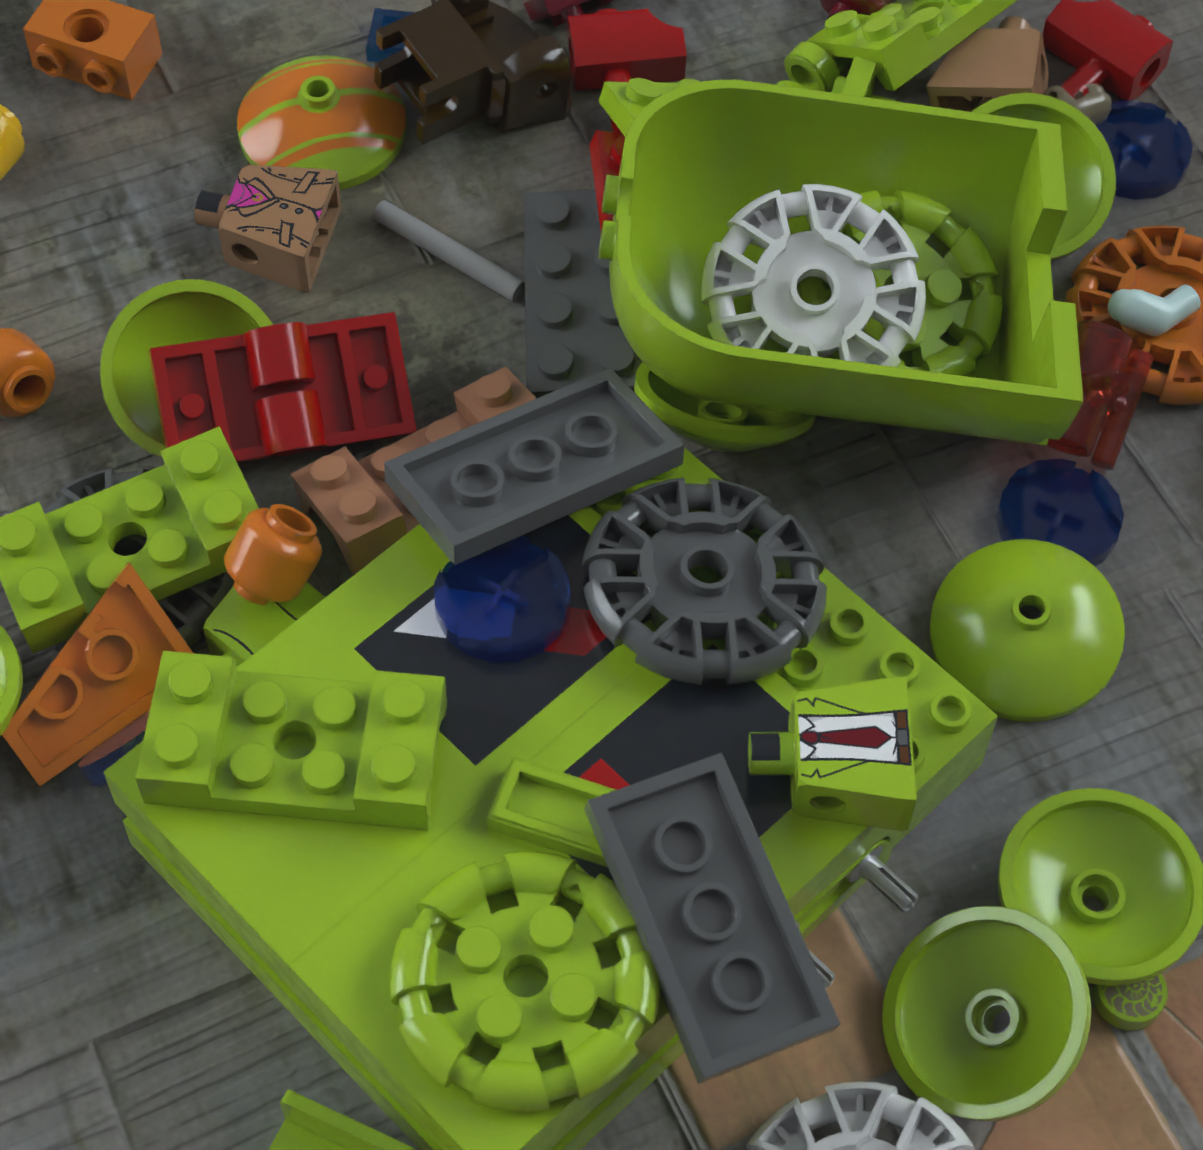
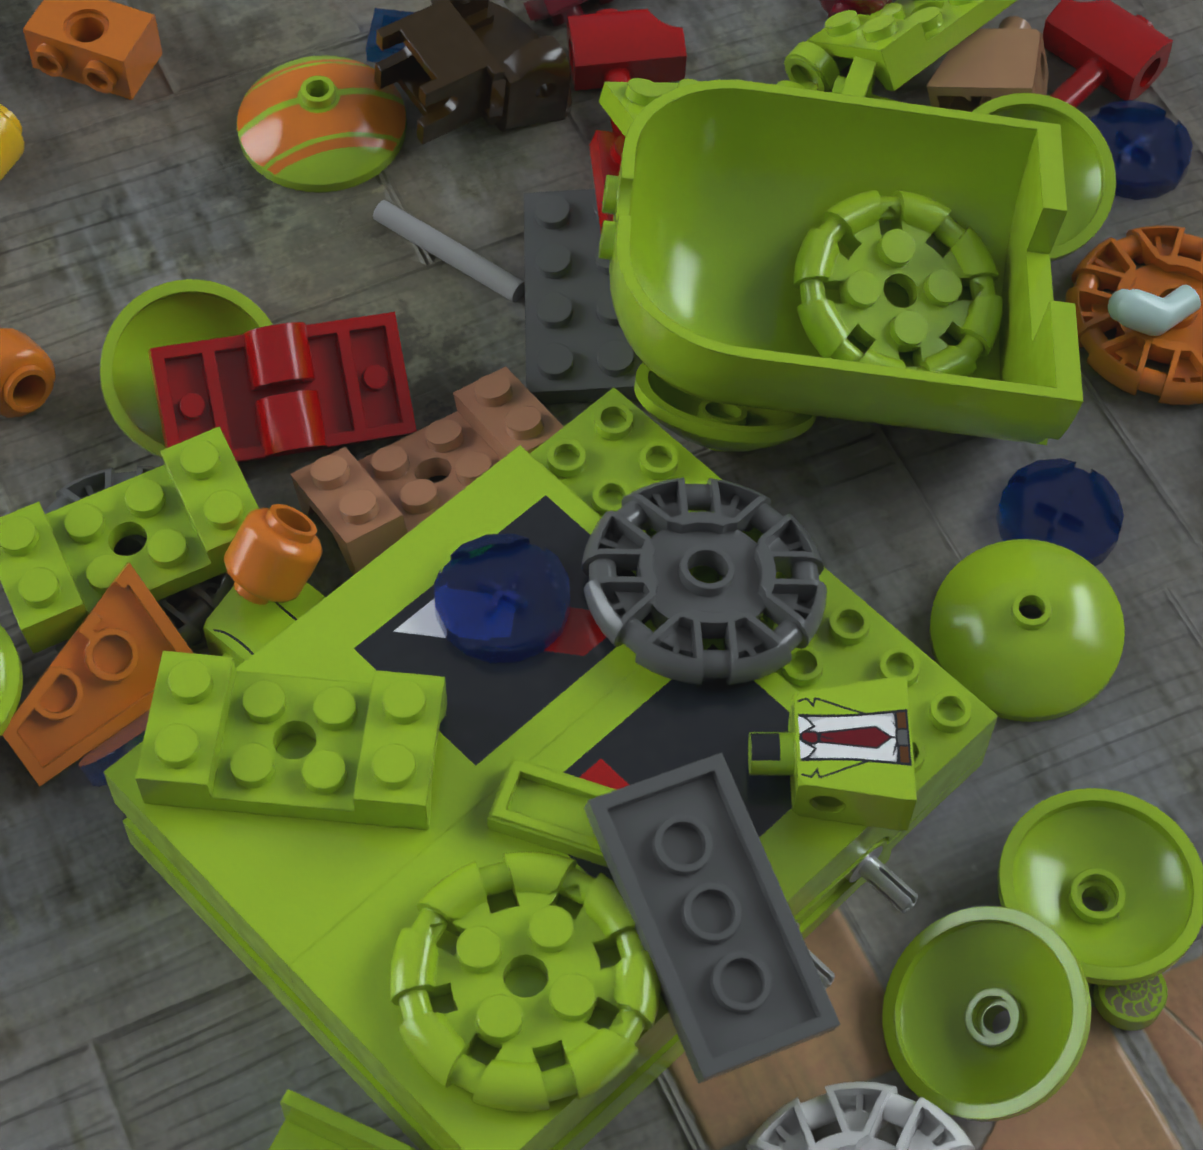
medium nougat torso [195,165,342,293] -> none
dark grey plate [384,368,684,565] -> none
white plate [701,184,926,367] -> none
dark tan arm [1042,84,1112,125] -> none
clear red pin [1046,321,1154,470] -> none

